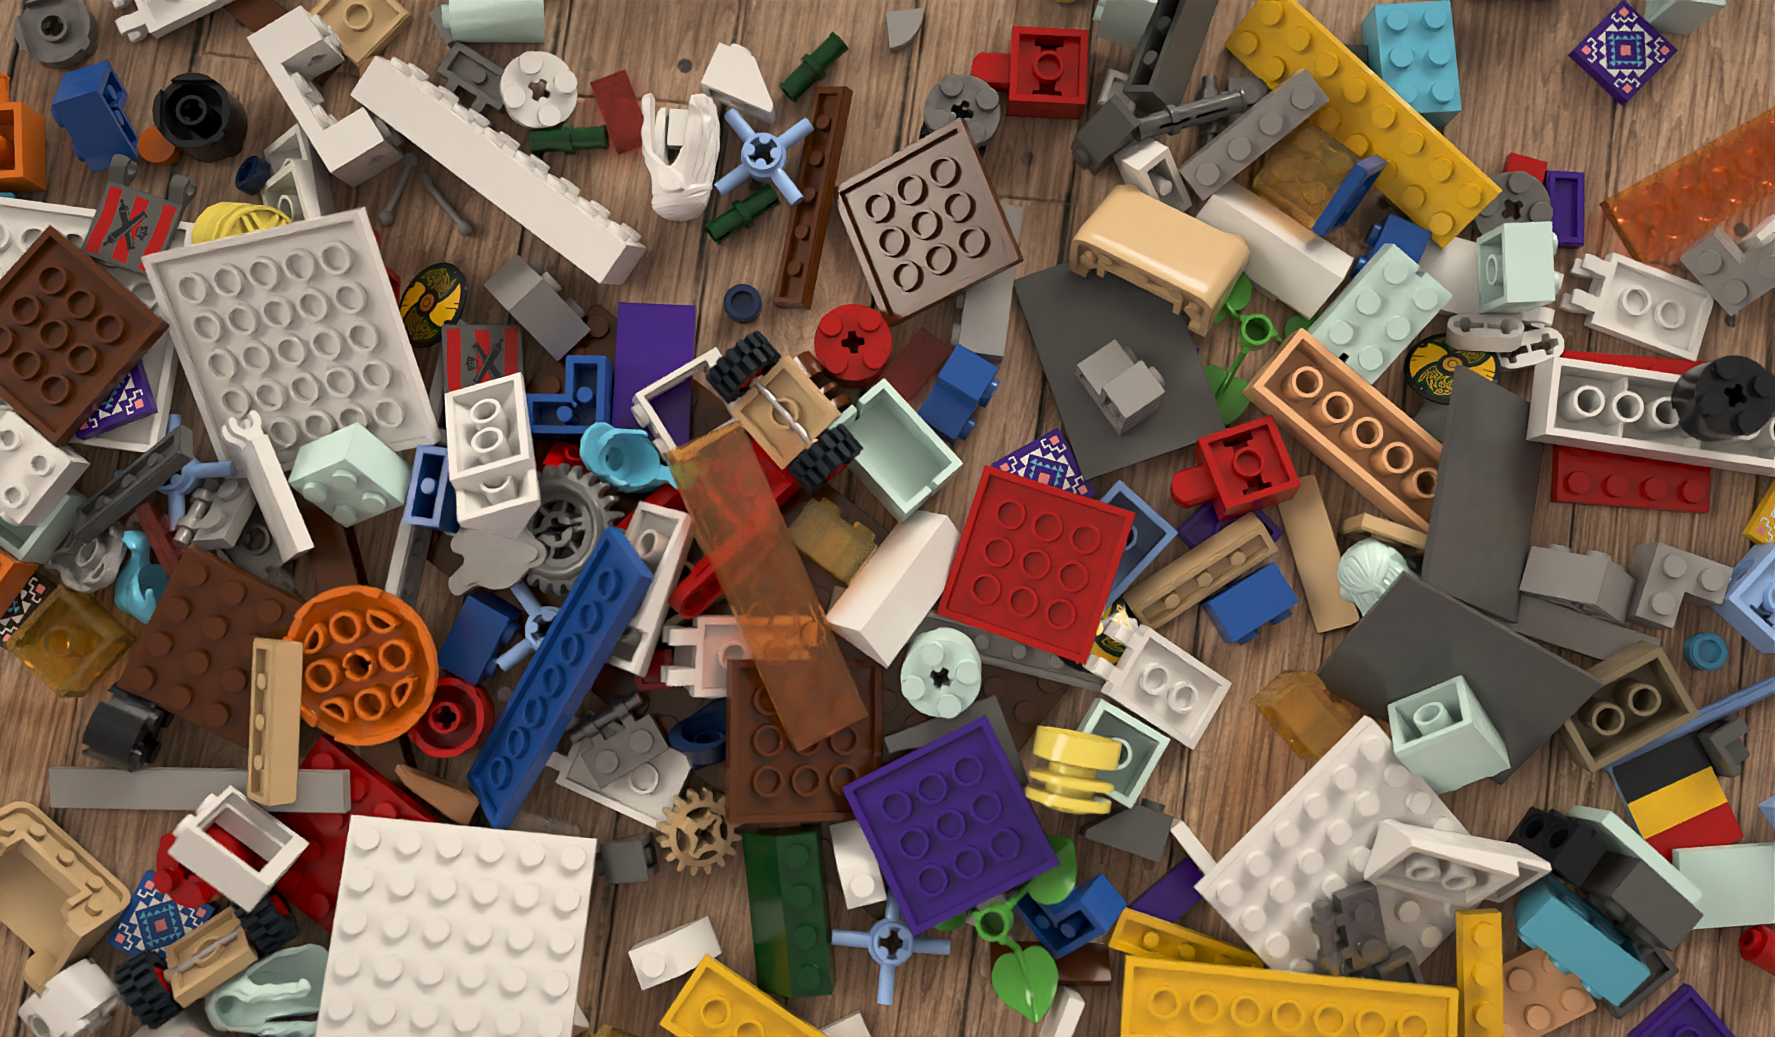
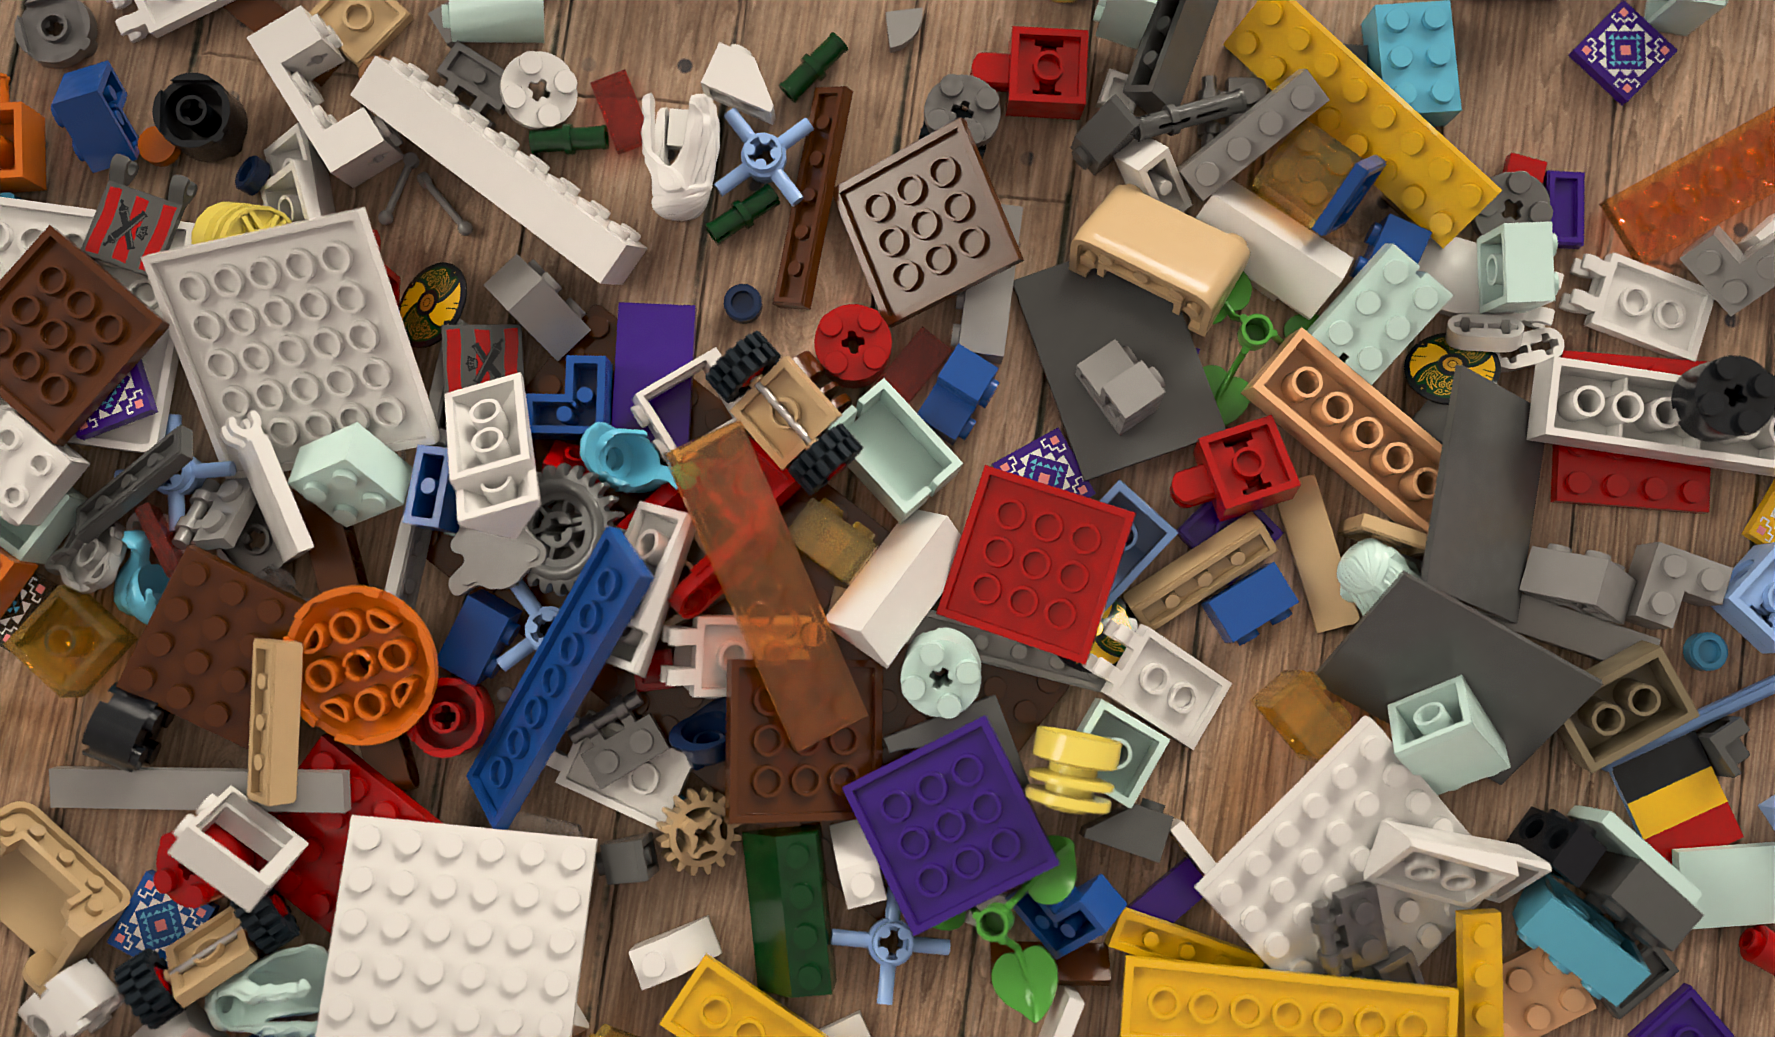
medium nougat slope [395,763,479,826] -> none

